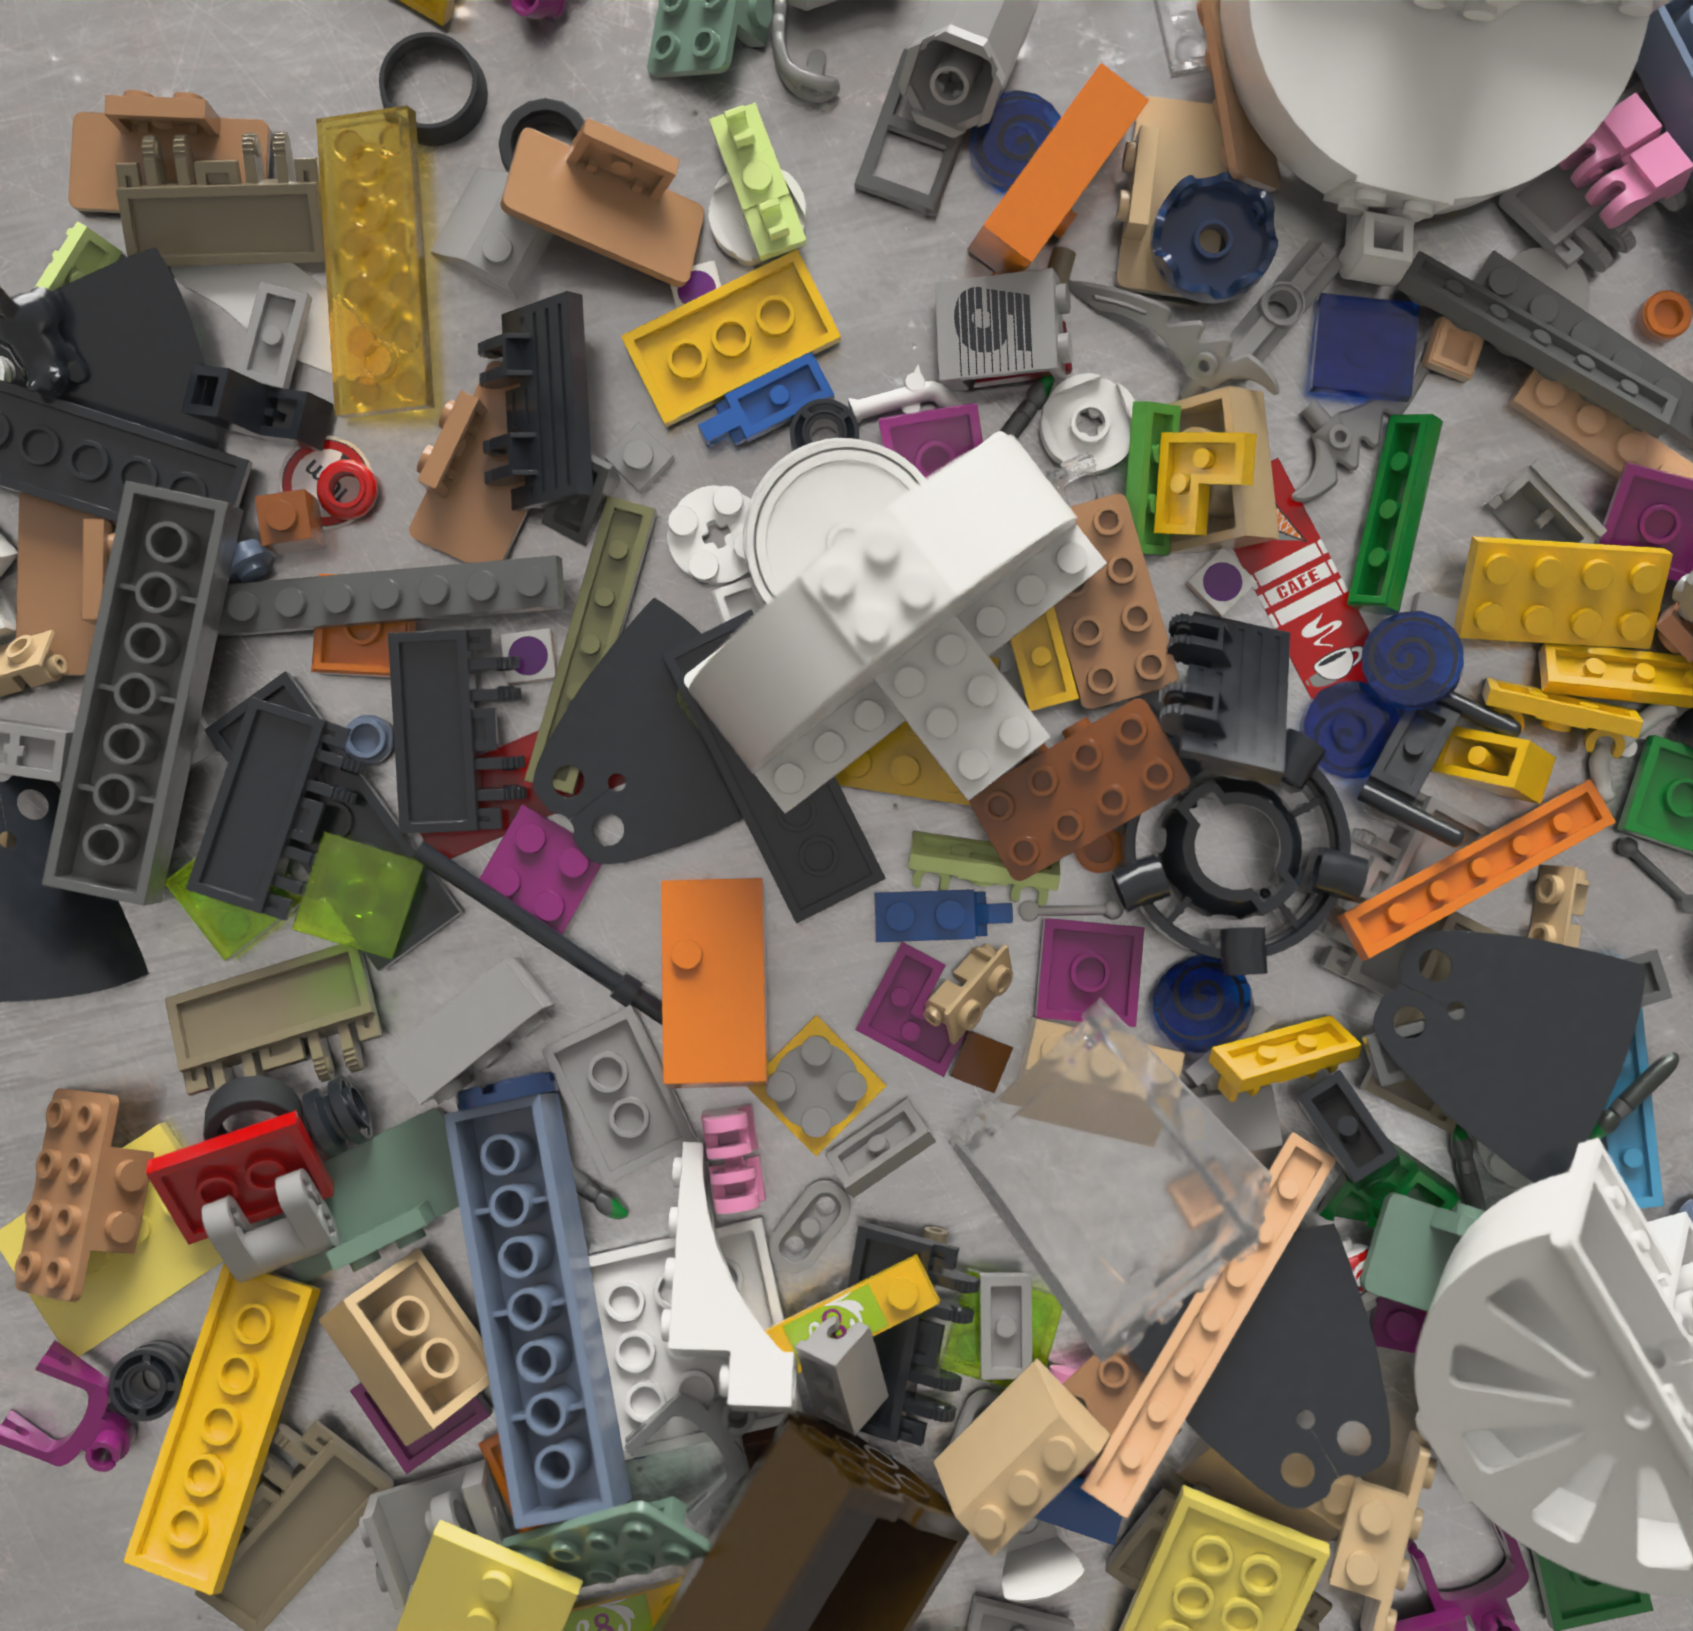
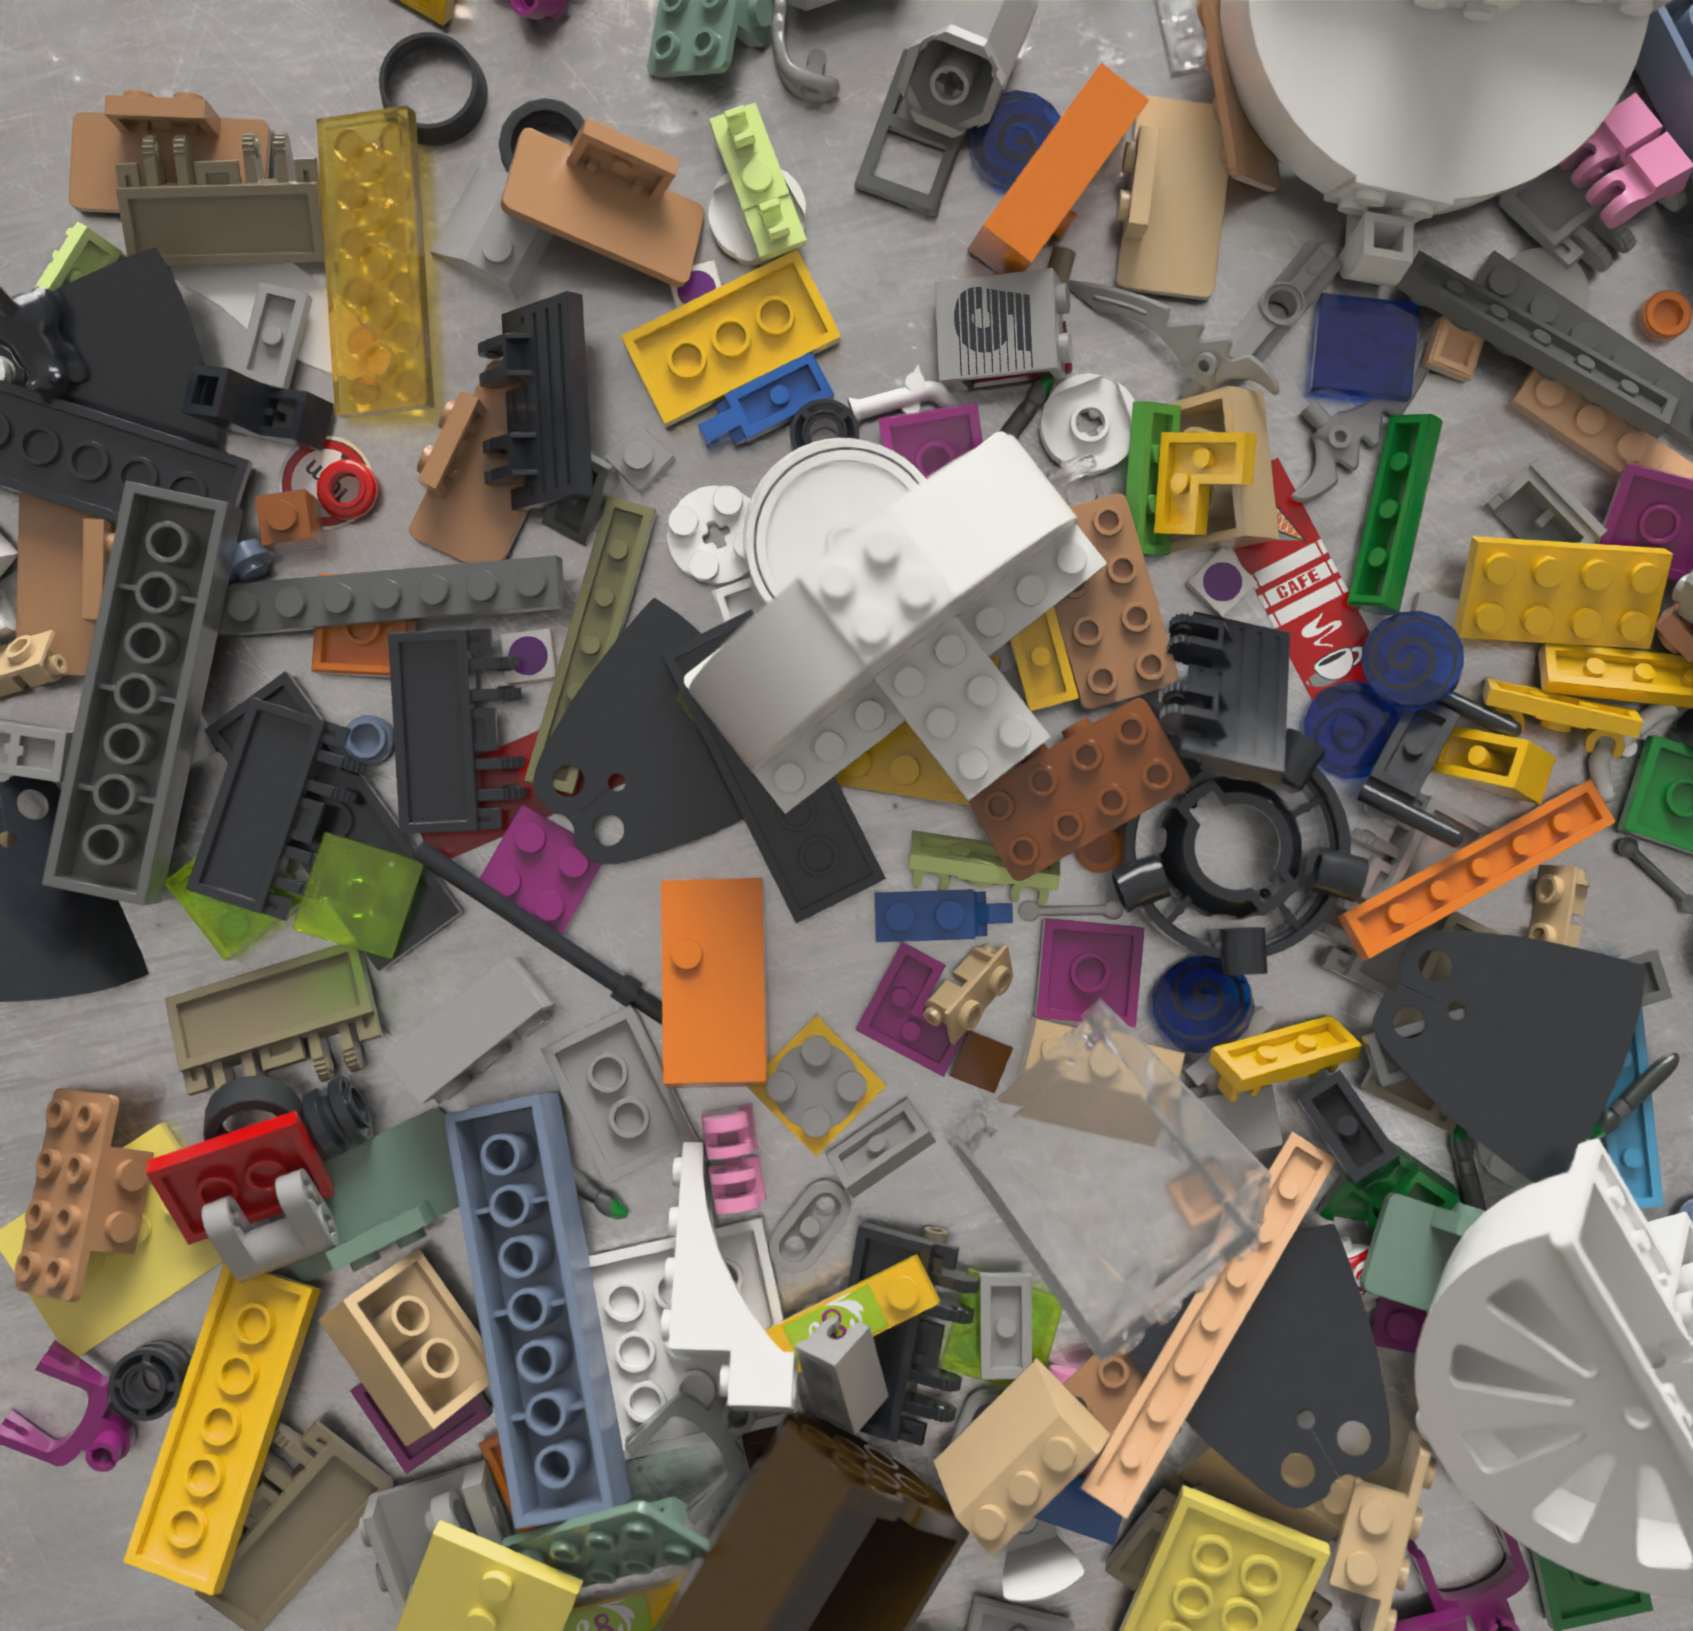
dark blue tile [455,1071,559,1112] -> none
dark blue plate [1150,172,1279,304] -> none

